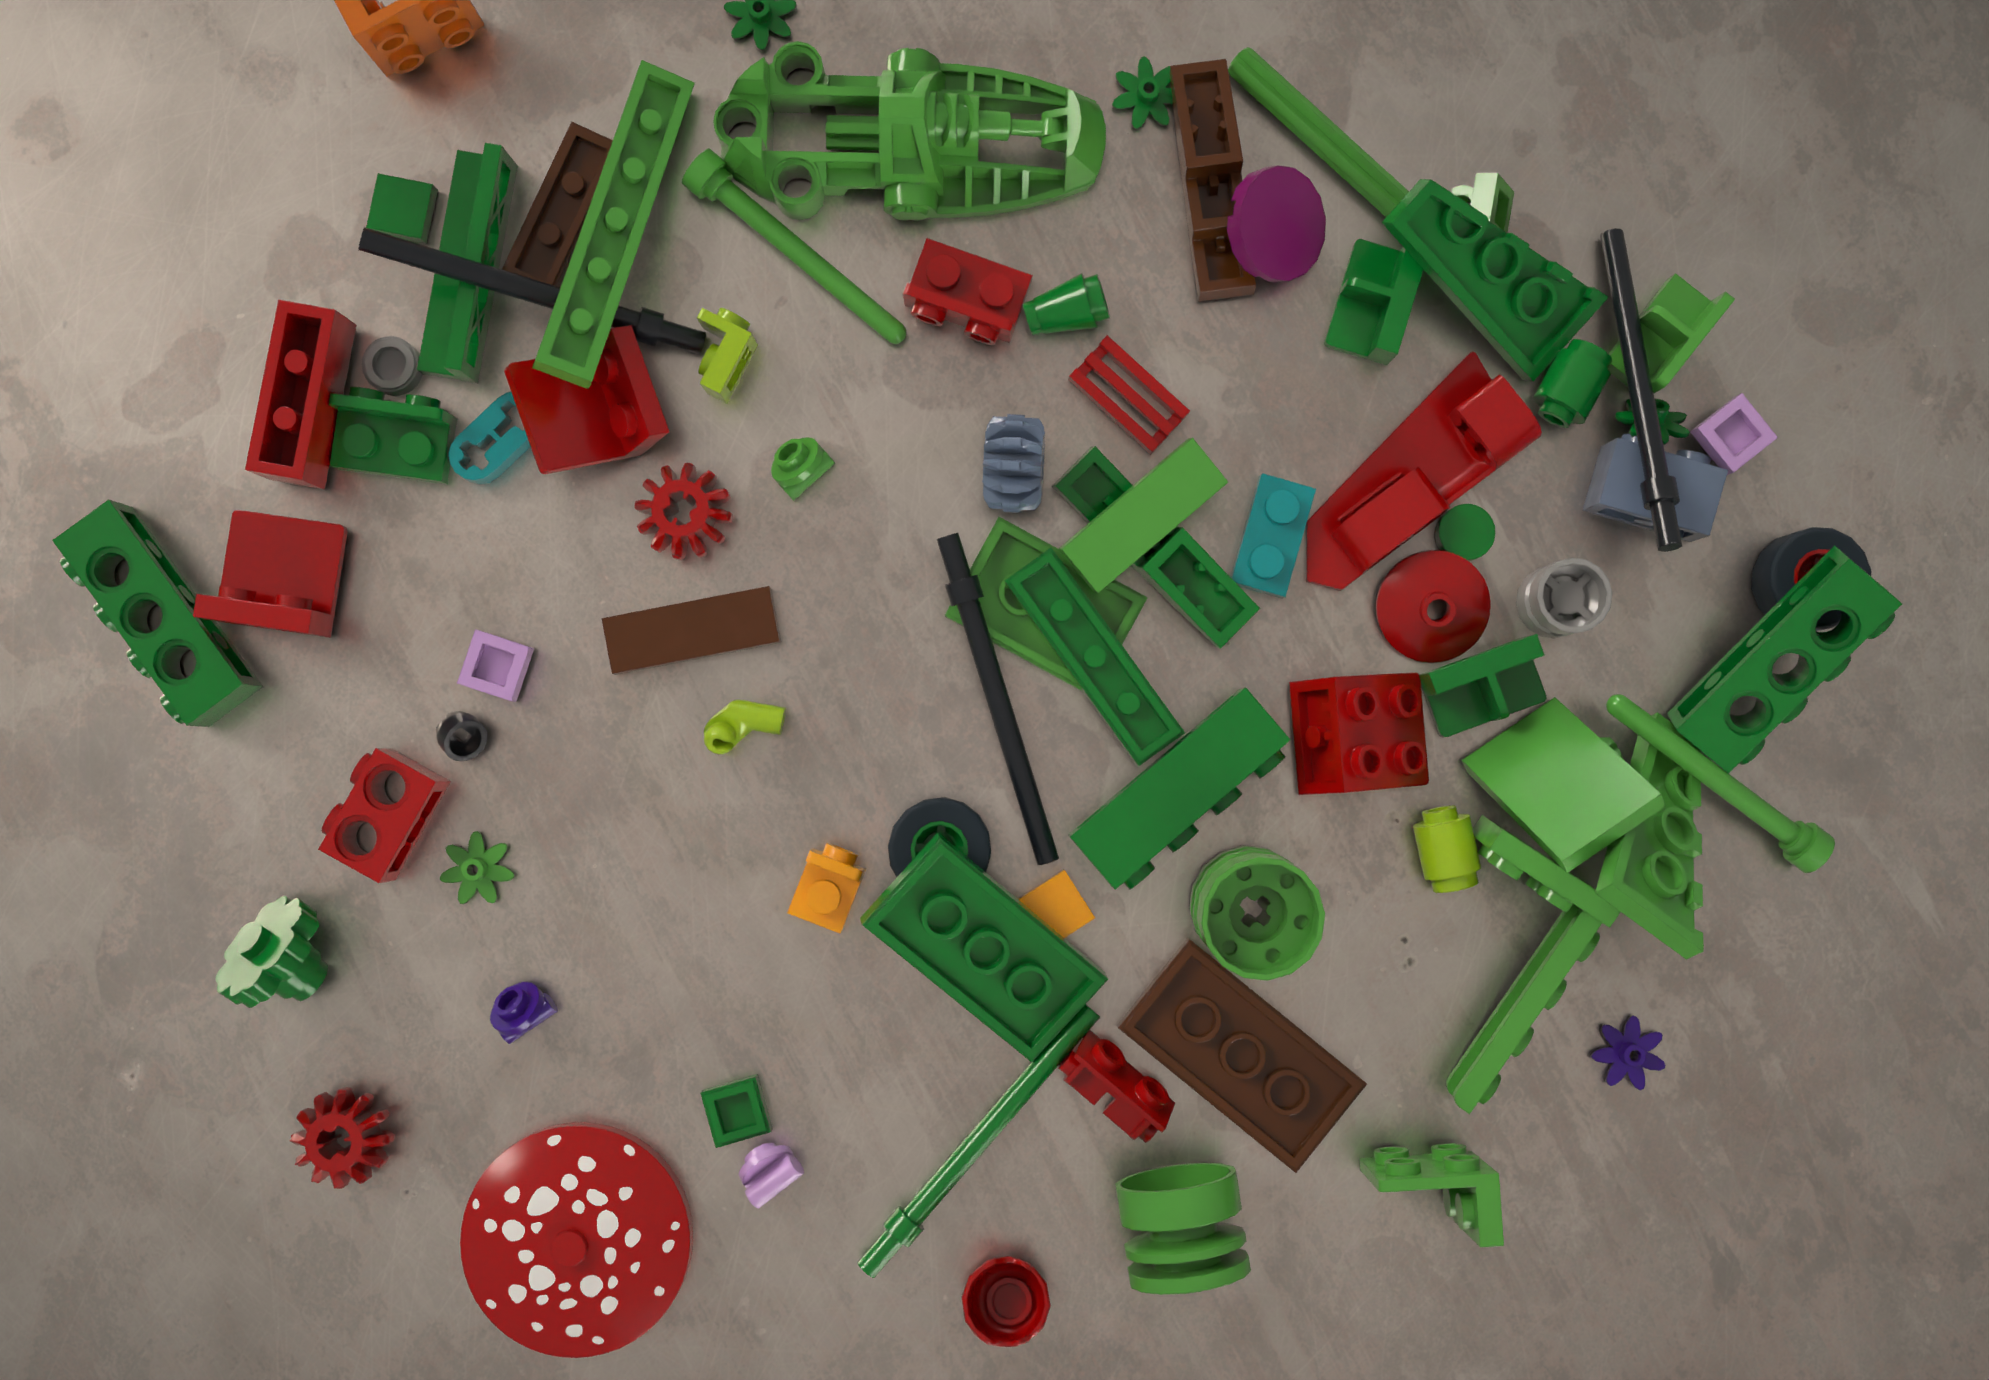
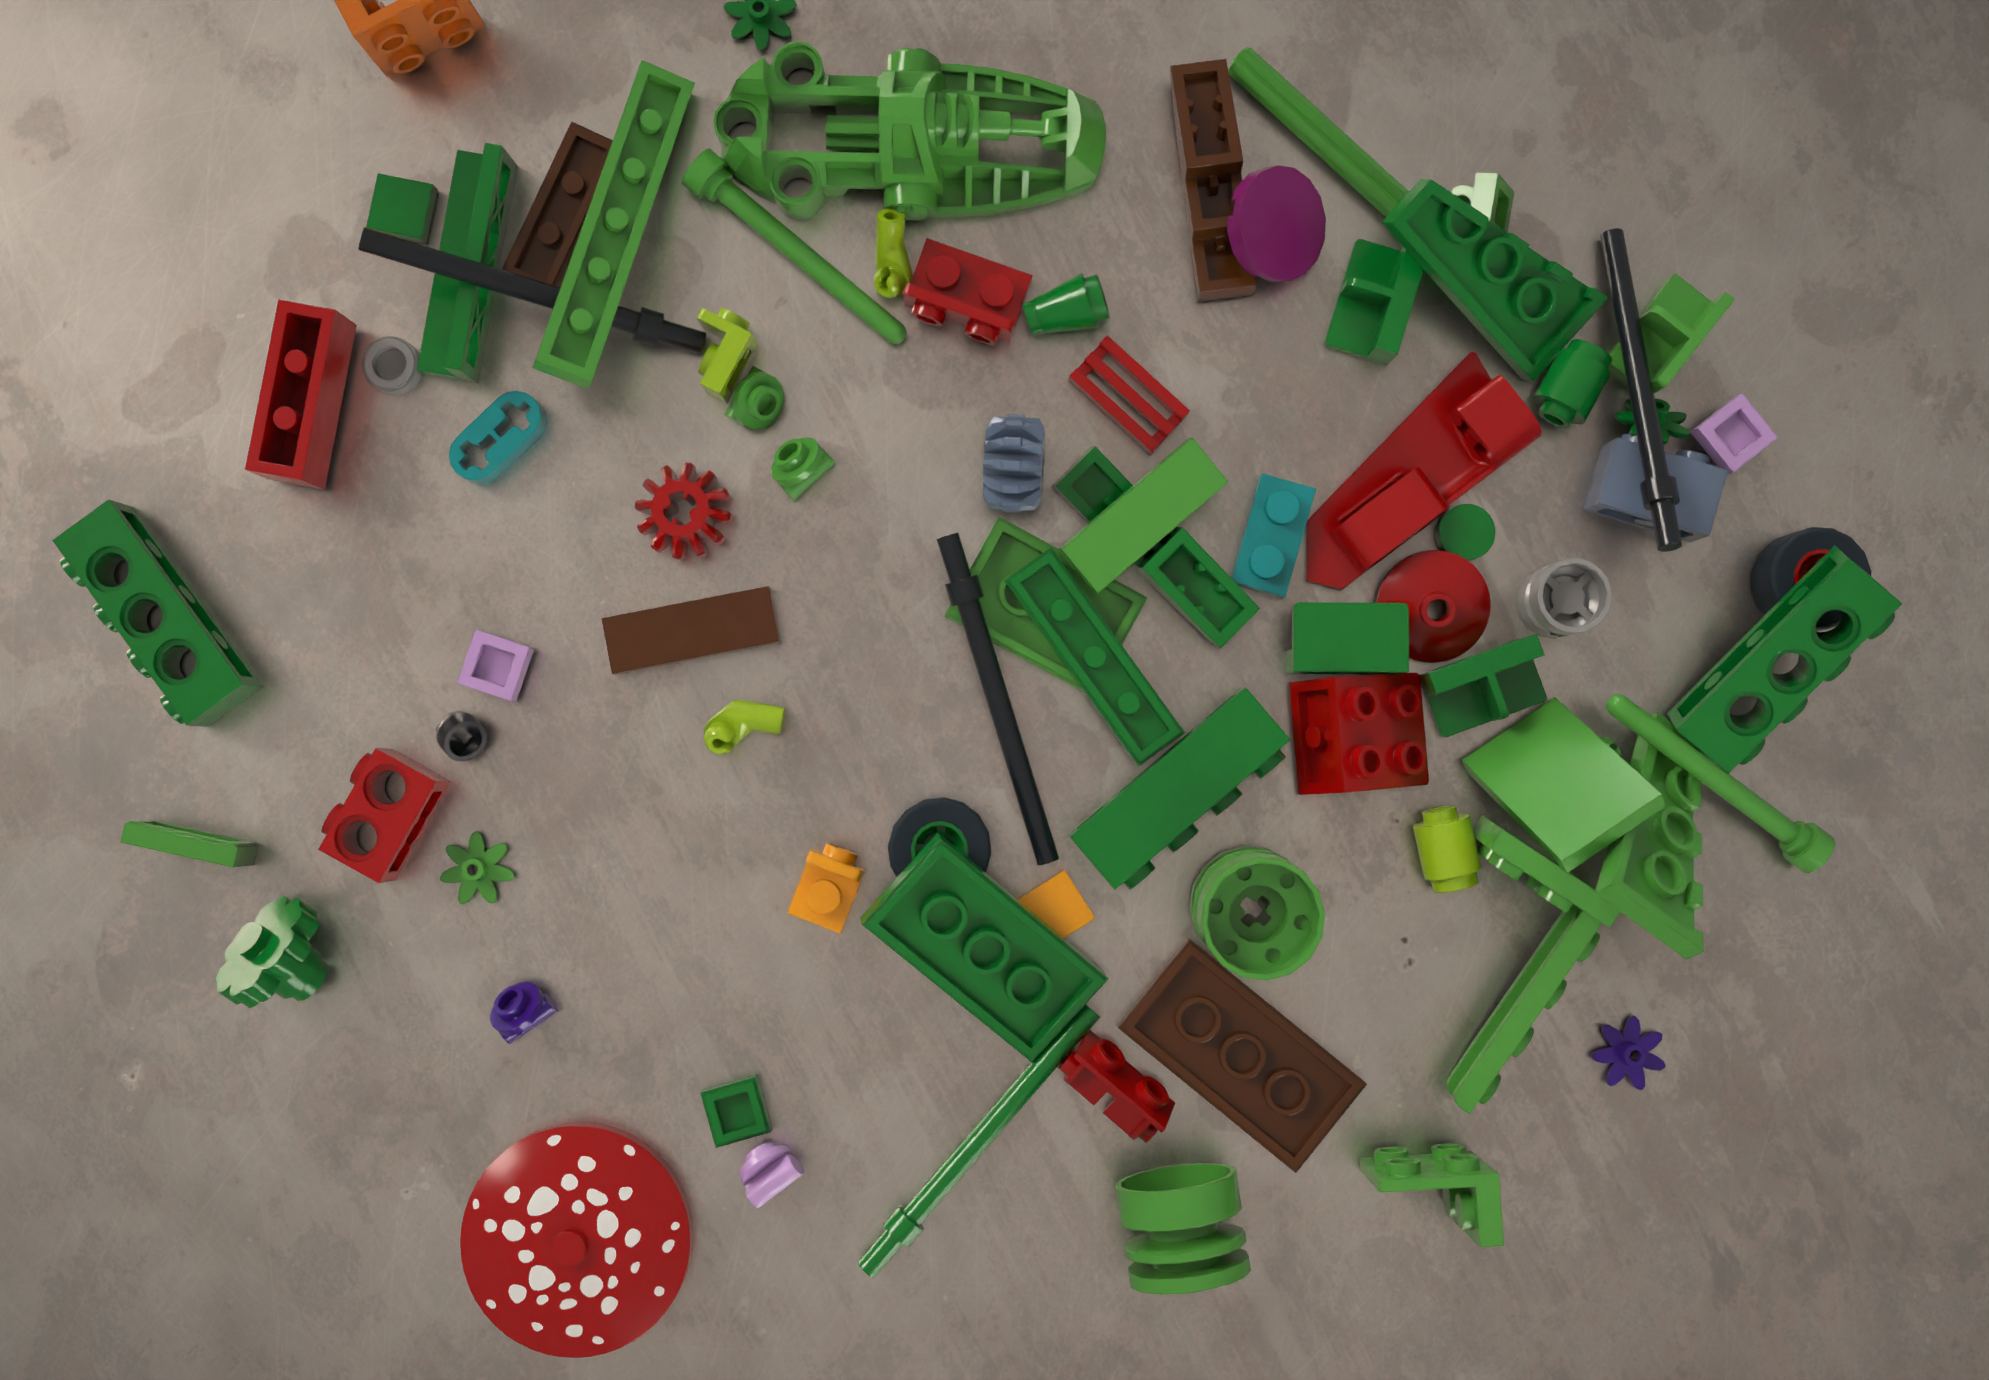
red bracket [193,510,348,638] -> none
red gear [289,1087,396,1189] -> none
green bracket [328,387,457,484] -> none
red bracket [504,325,669,474] -> none
red hair [961,1256,1051,1347] -> none
green plant [1112,56,1173,129] -> none
none -> bright green tile [120,819,258,868]
none -> bright green plate [724,366,784,429]
none -> lime arm [873,208,913,298]
none -> green panel [1285,602,1409,675]

